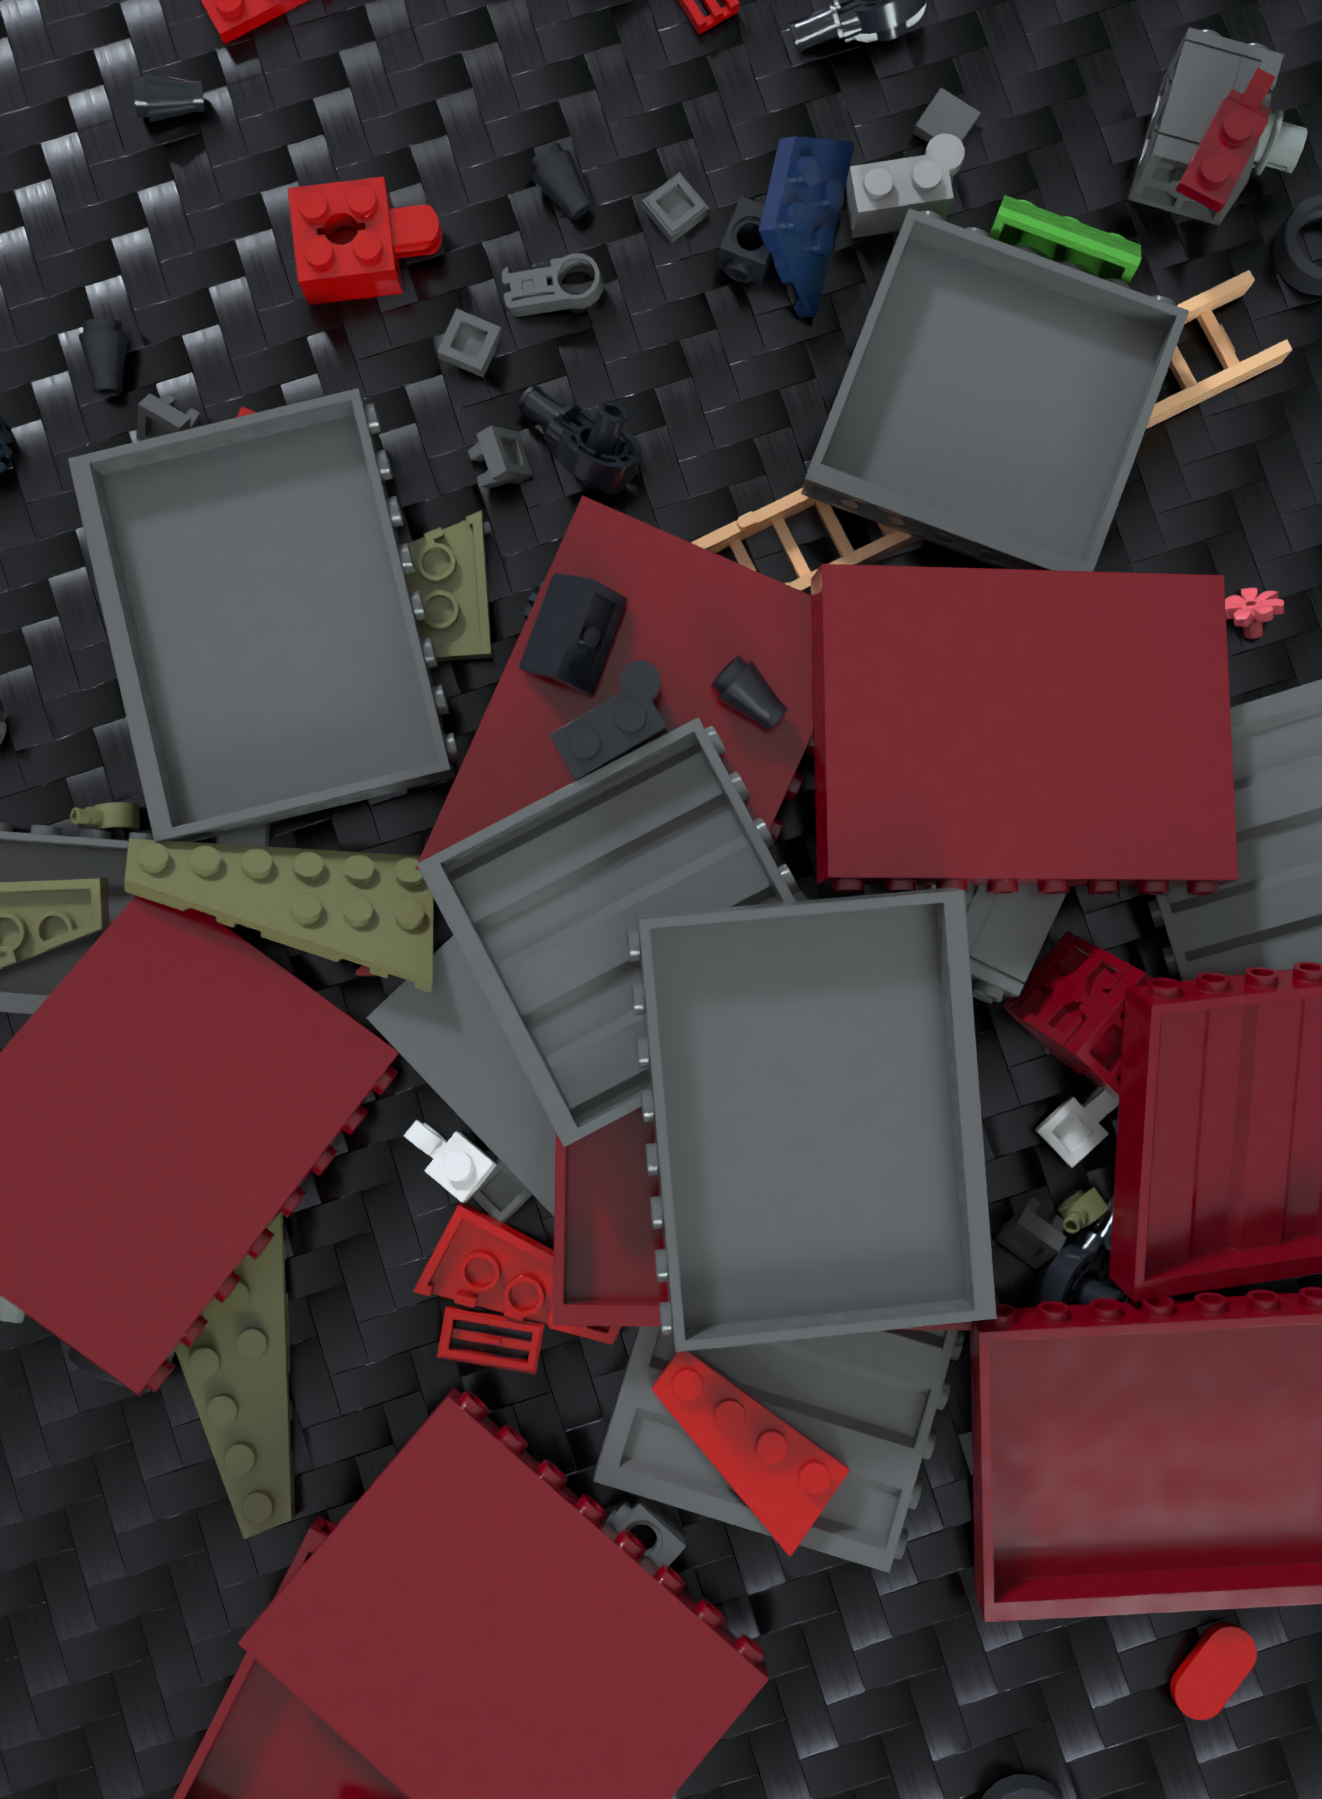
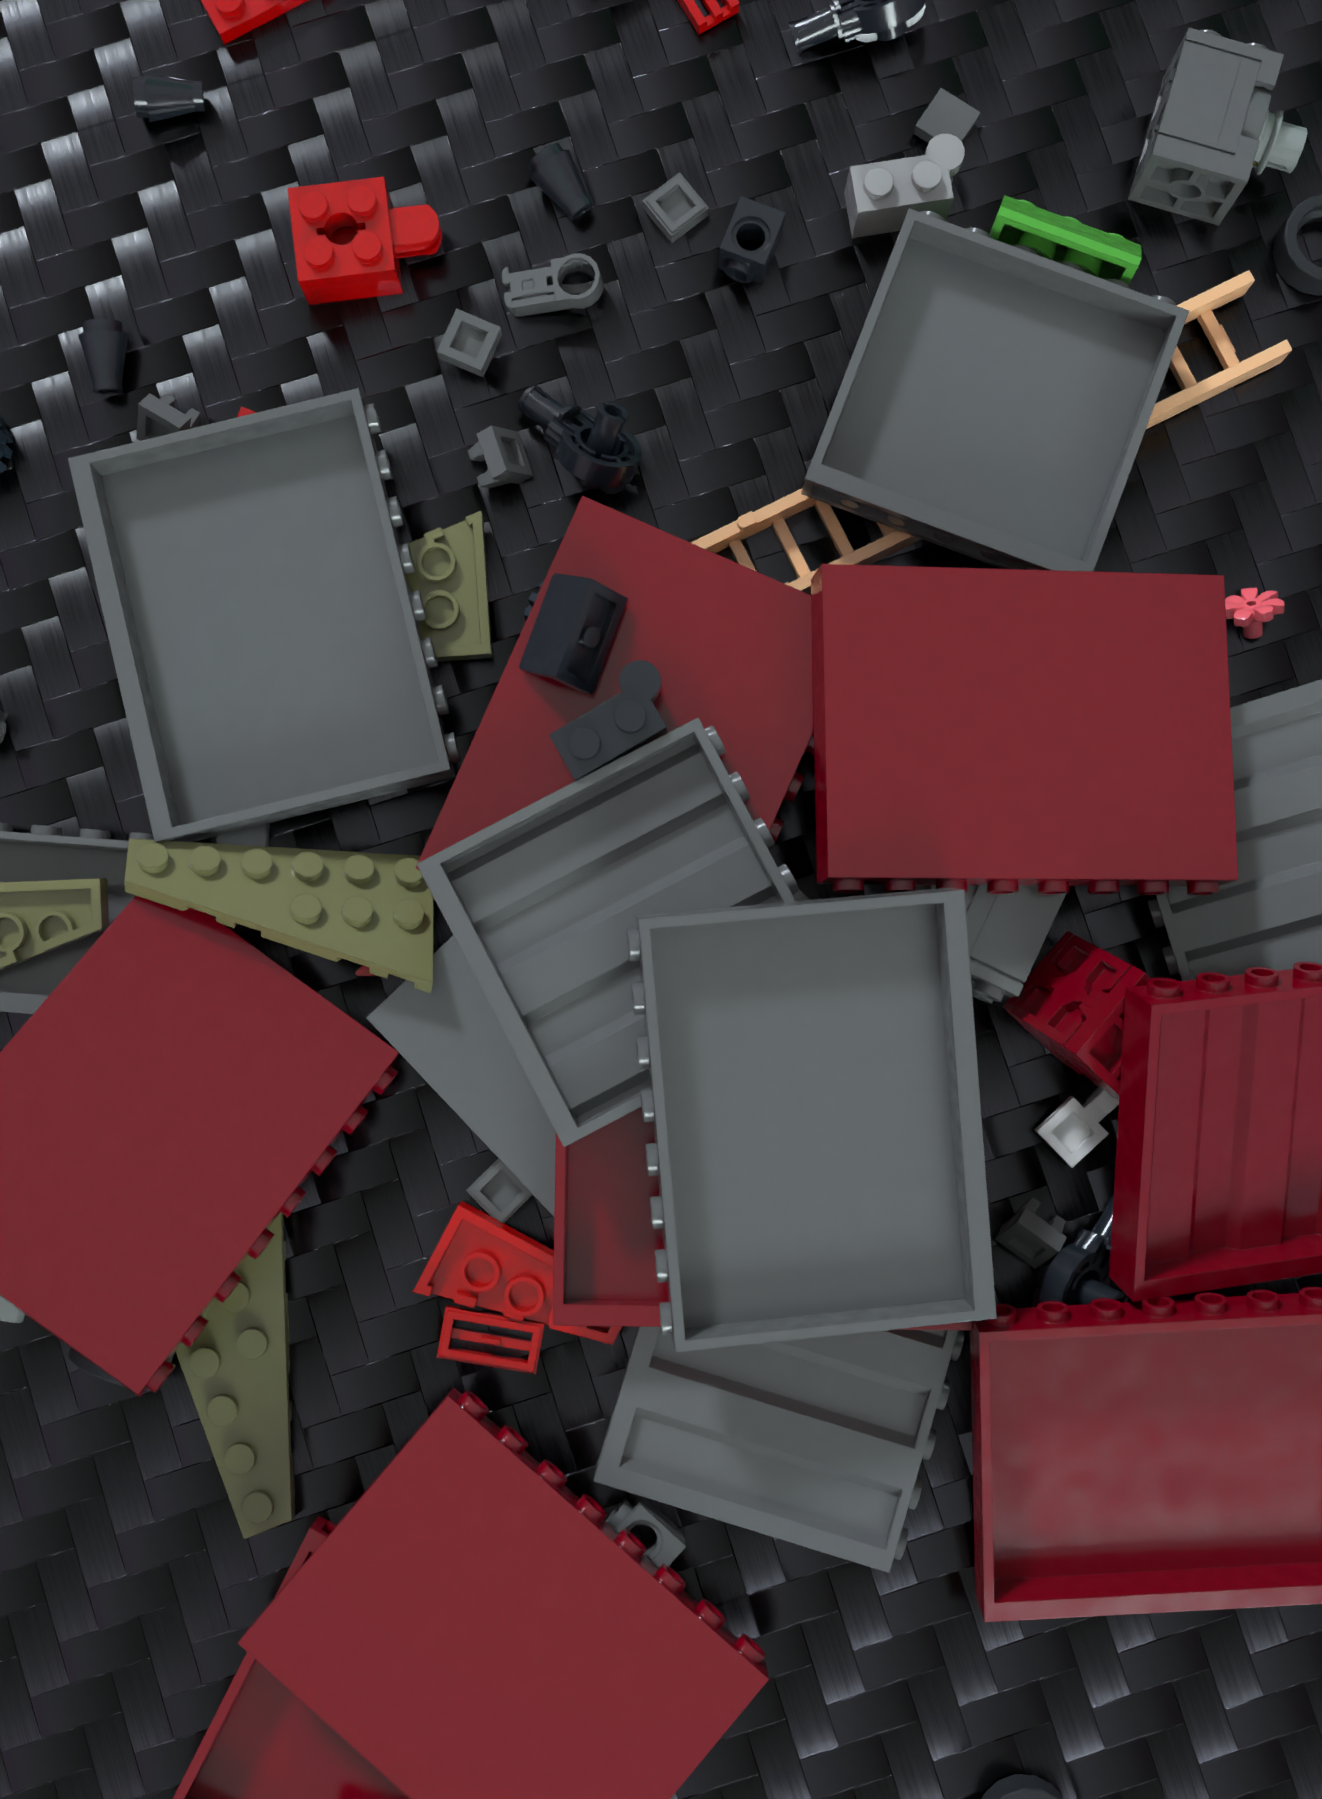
olive piece [70,802,140,831] -> none
white plate [404,1120,497,1203] -> none
red wing [651,1351,850,1557] -> none
black cone [710,655,788,731] -> none
dark blue wing [759,136,855,318] -> none
olive piece [1057,1187,1109,1234] -> none
red tile [1170,1621,1257,1720] -> none
dark red hinge [1175,68,1275,213] -> none

